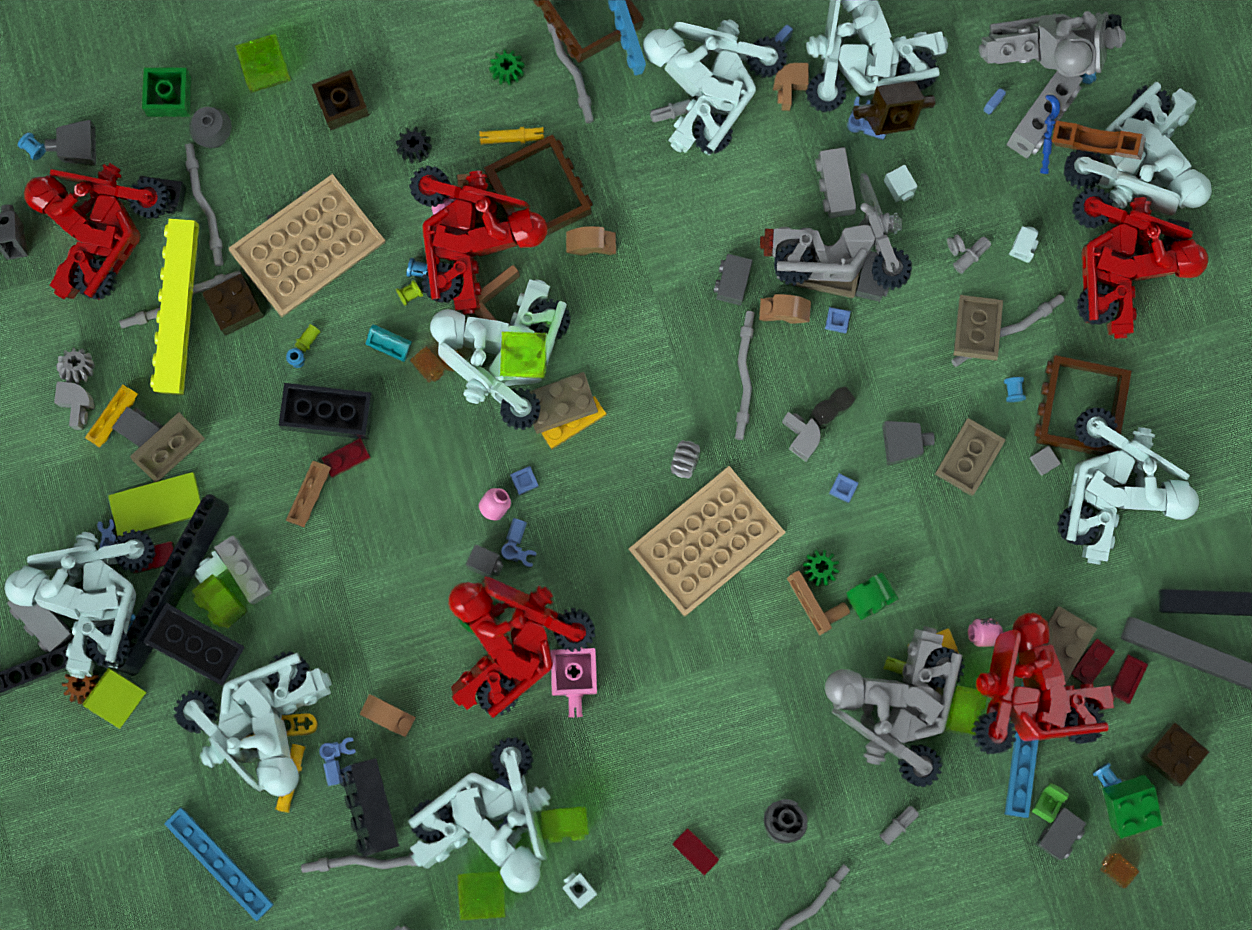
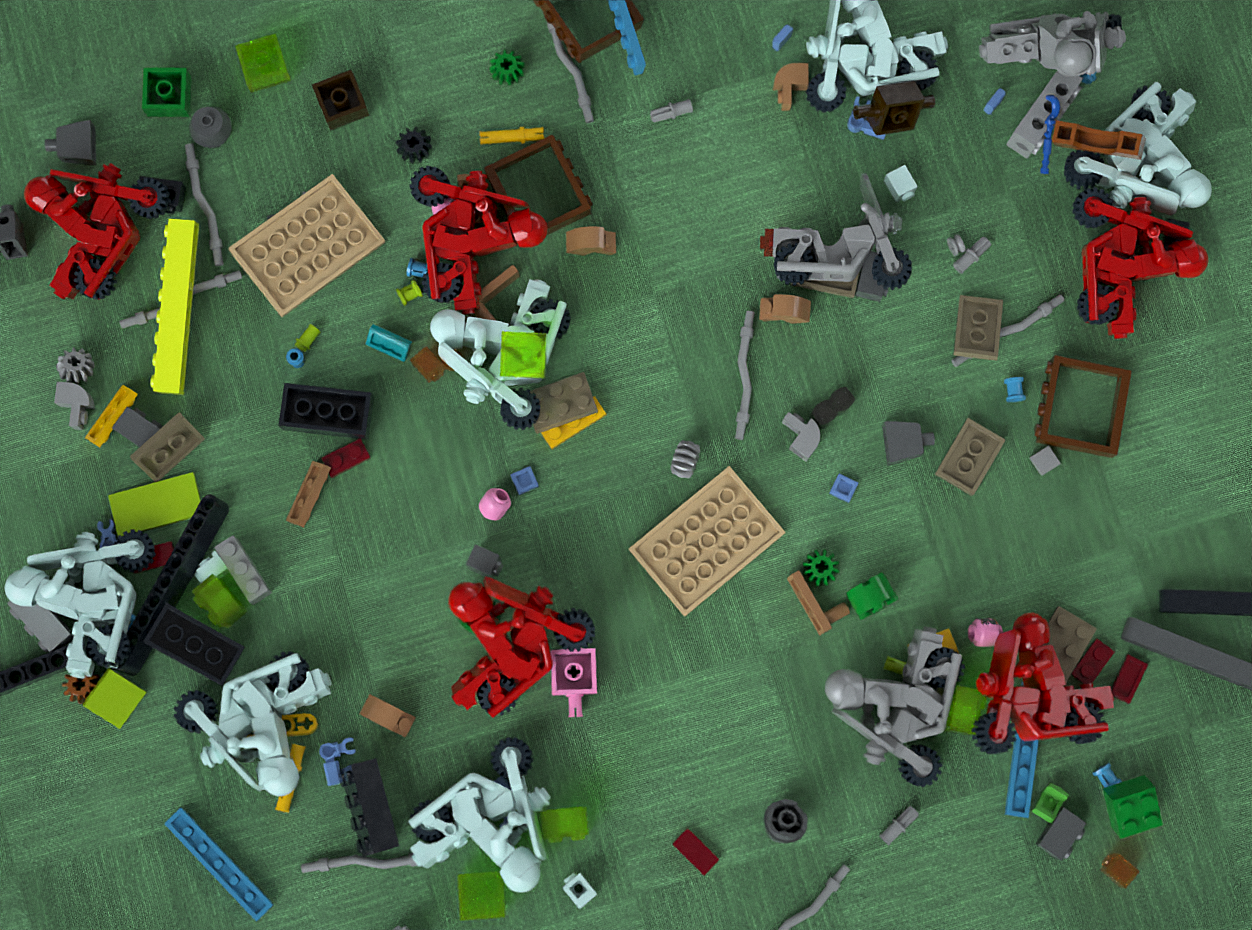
dark azure bush [17,132,46,161] -> none
dark brown brick [202,274,264,336] -> none
medium blue bar [501,518,537,567] -> none
light aqua piece [643,19,787,155] -> none
dark grey brick [714,254,752,306] -> none
light grey brick [815,147,856,218] -> none
medium blue tile [825,307,851,333] -> none
light aqua brick [1009,226,1039,263] -> none
light aqua piece [1057,408,1199,565] -> none
dark brown brick [1140,722,1210,786] -> none

